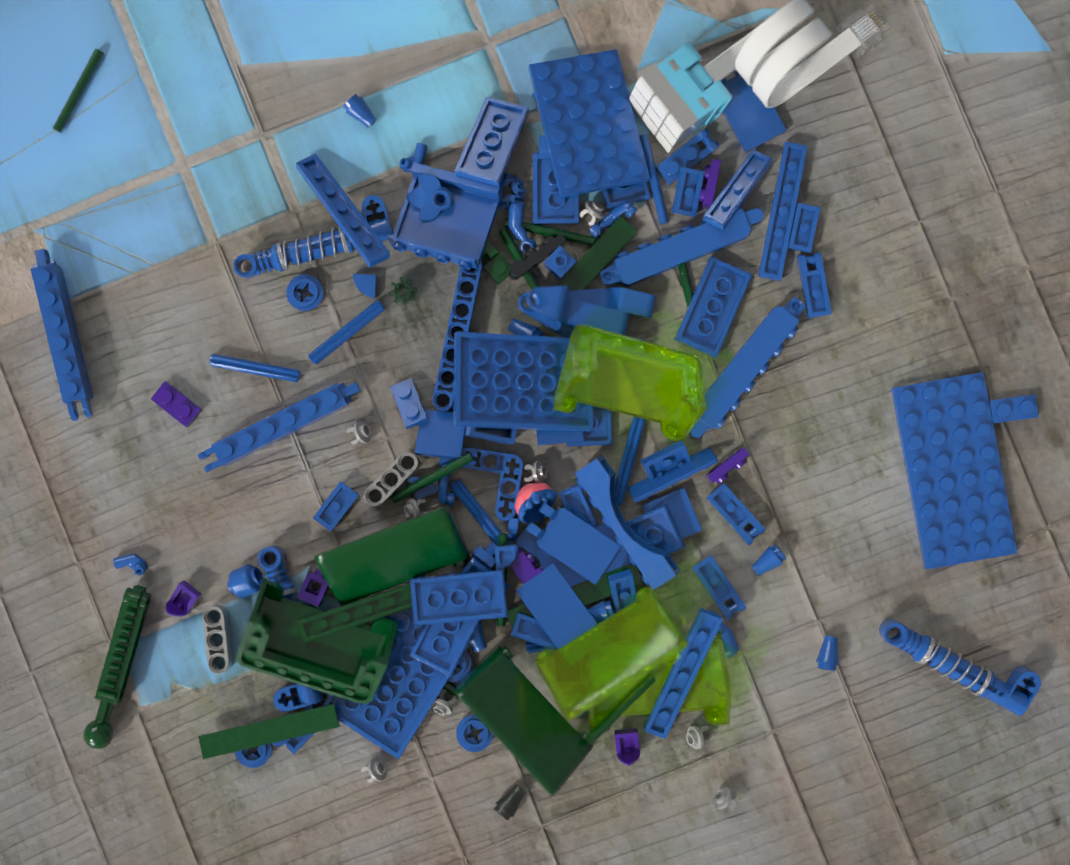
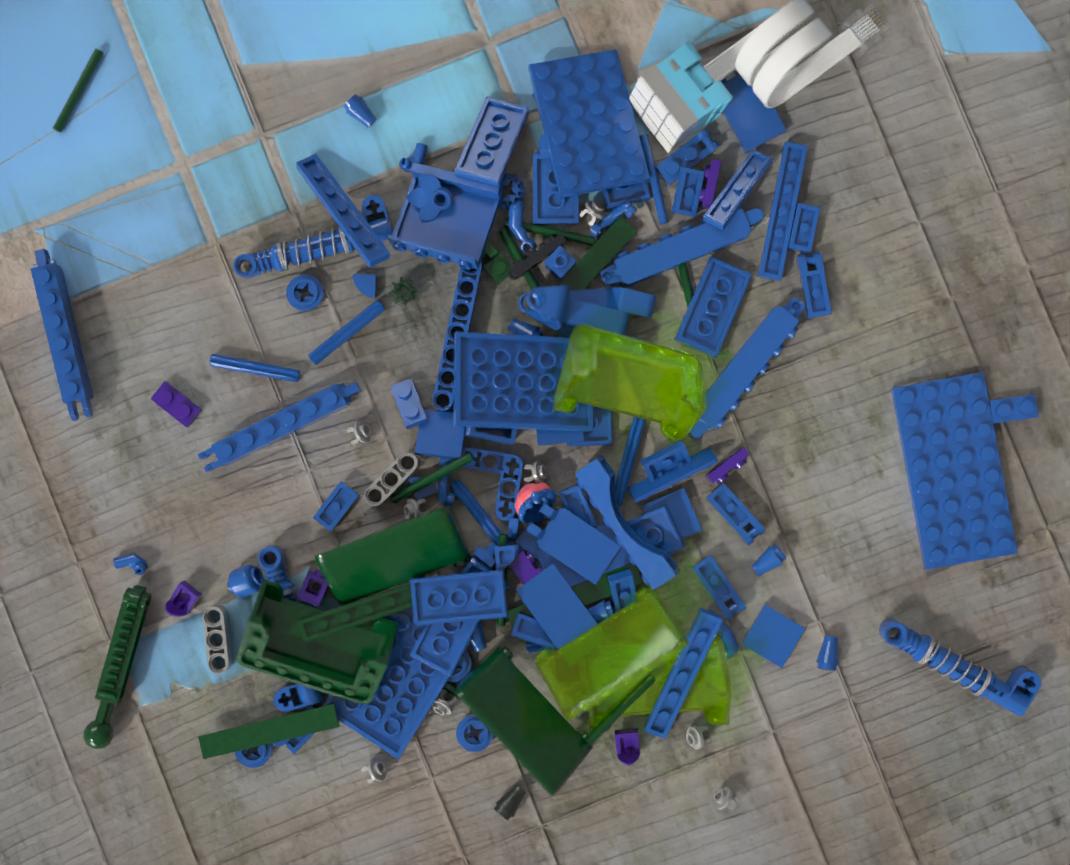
none -> blue tile [741,604,805,668]

